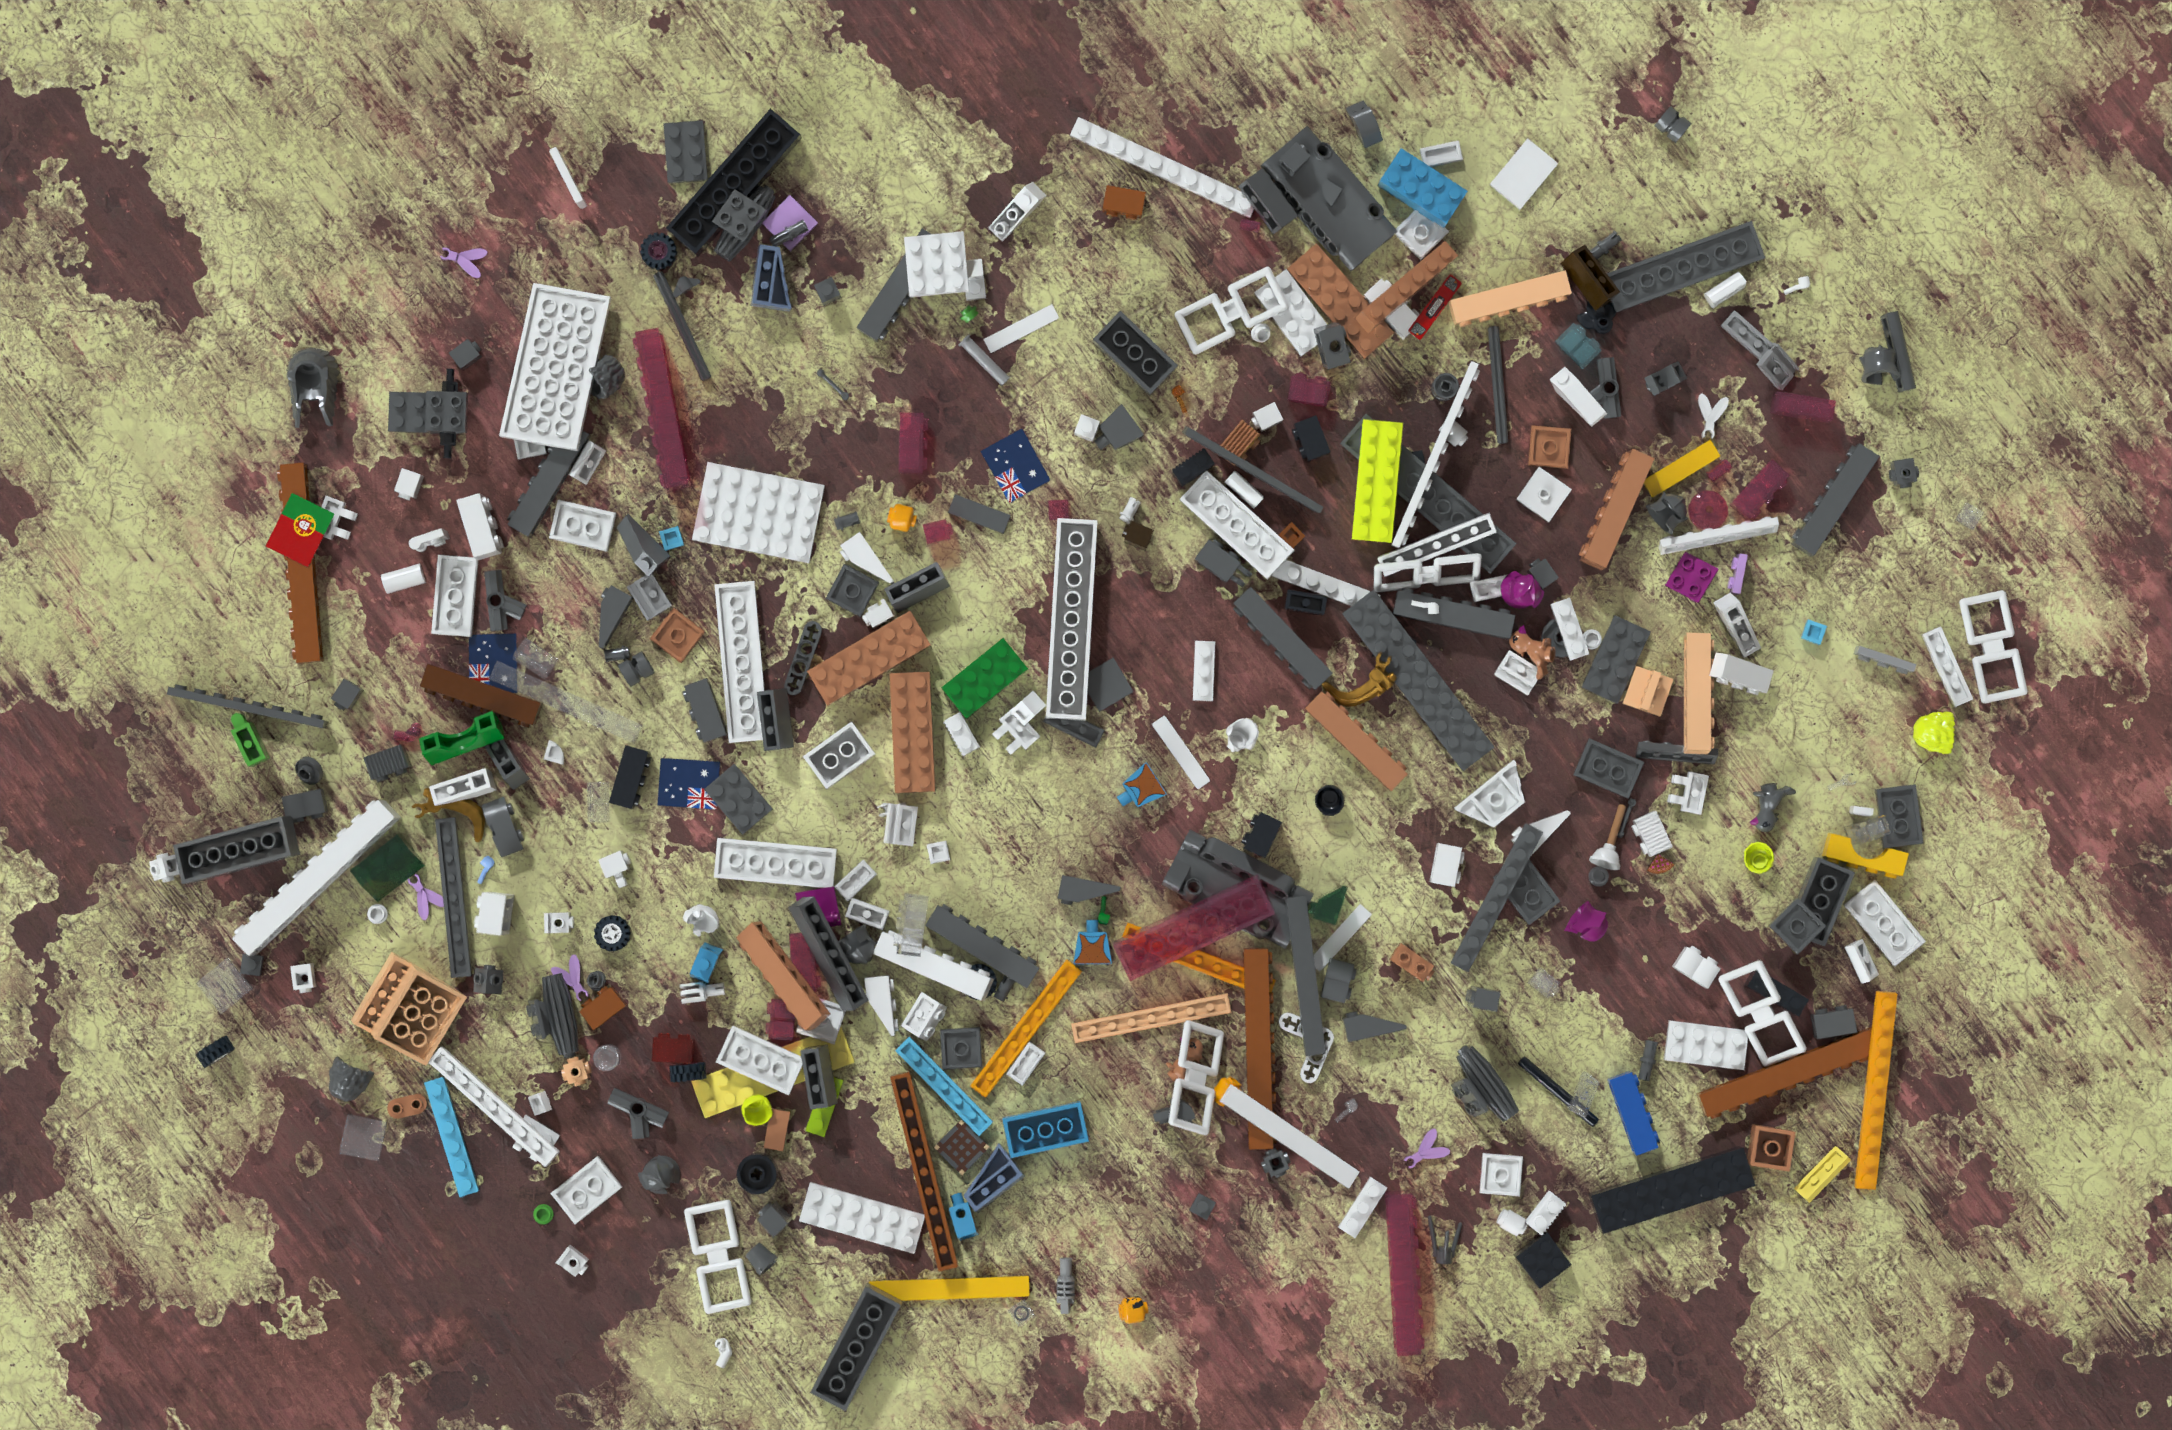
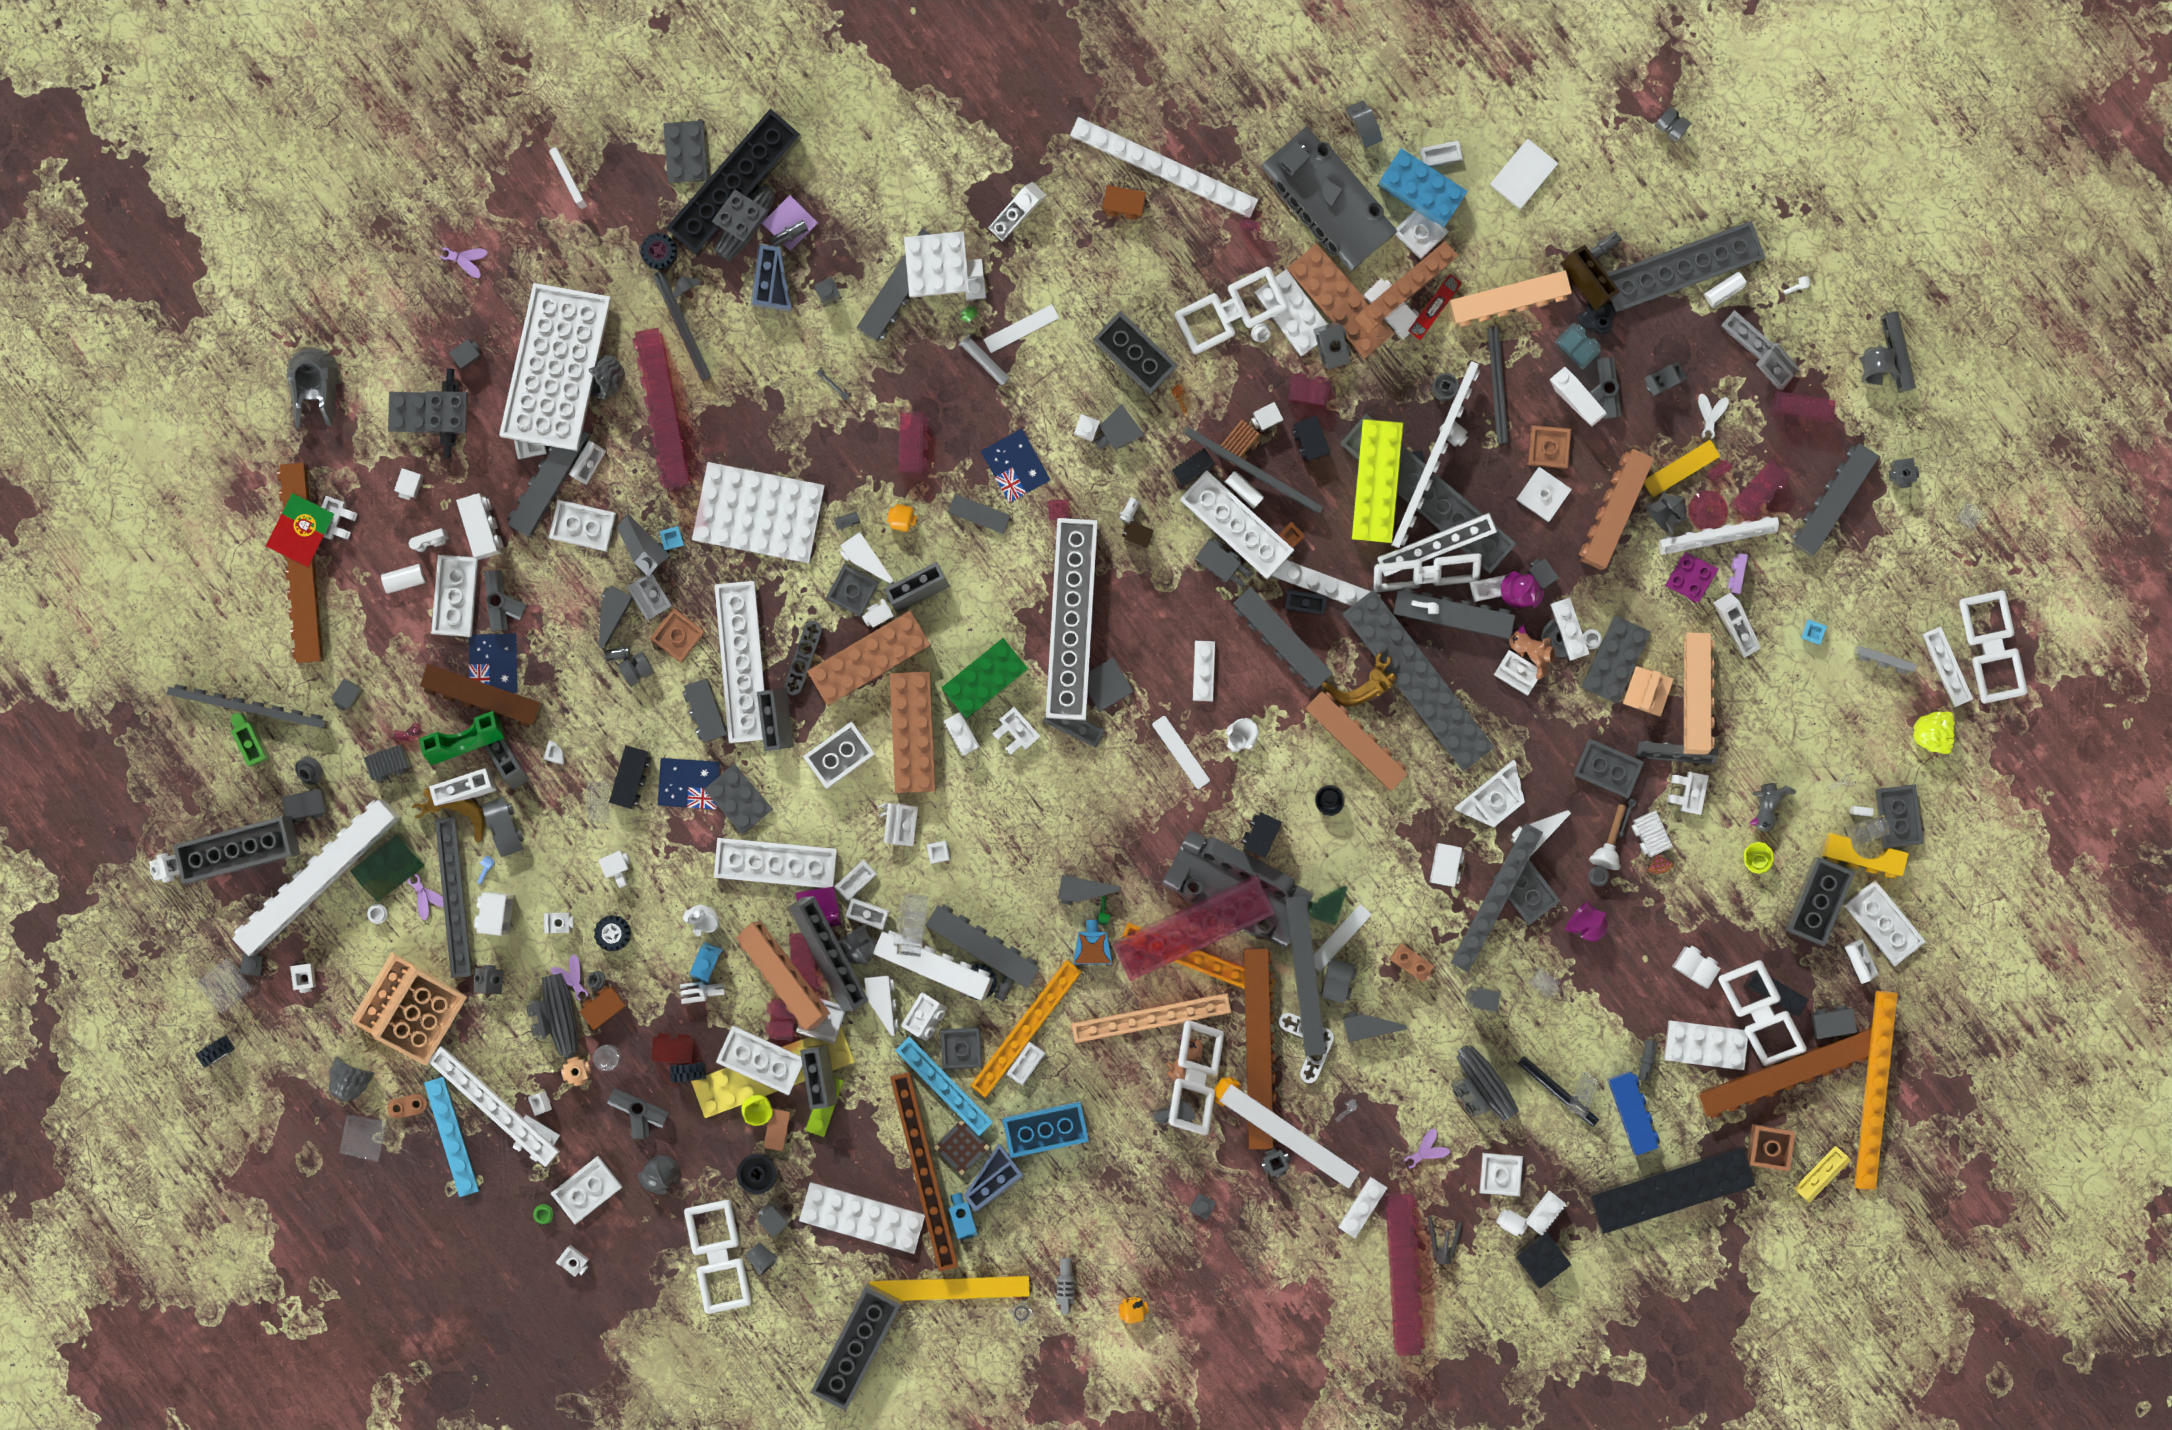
clear tile [489,661,643,743] -> none
clear slope [513,638,559,679] -> none
white arm [715,1338,732,1368] -> none
clear pink brick [923,519,954,545] -> none
white brick [1011,691,1046,726] -> none
torso [1117,762,1167,807] -> none
dark grey brick [1238,168,1298,235] -> none
white brick [1709,653,1773,695] -> none
dark grey plate [1768,897,1826,954] -> none

